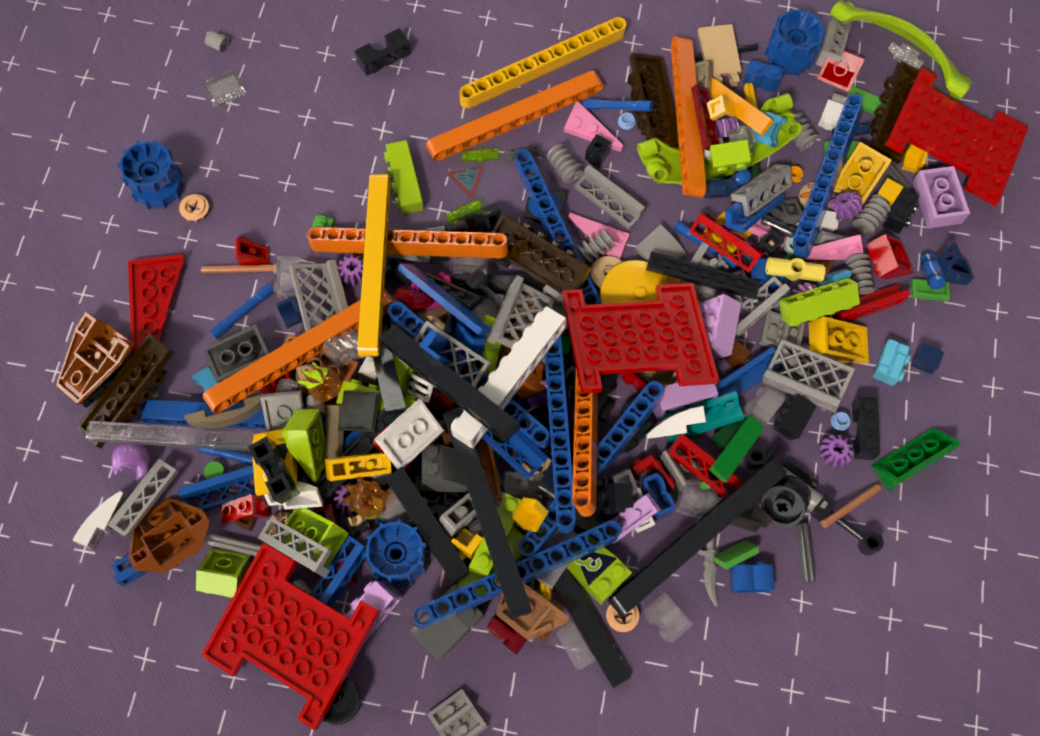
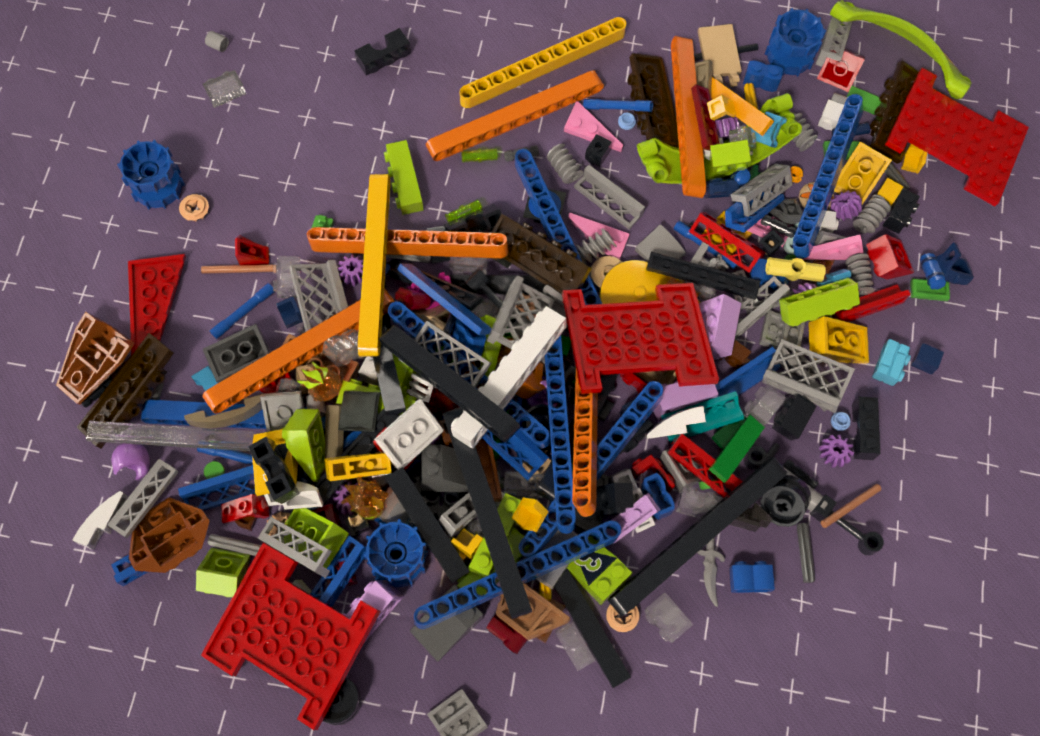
blue panel [419,329,452,365] -> none
clear light blue piece [446,164,484,198] -> none
bright green tile [713,540,759,569] -> none
green slope [872,427,961,491] -> none
clear gear [888,42,924,69] -> none
lavender brick [912,166,970,229] -> none

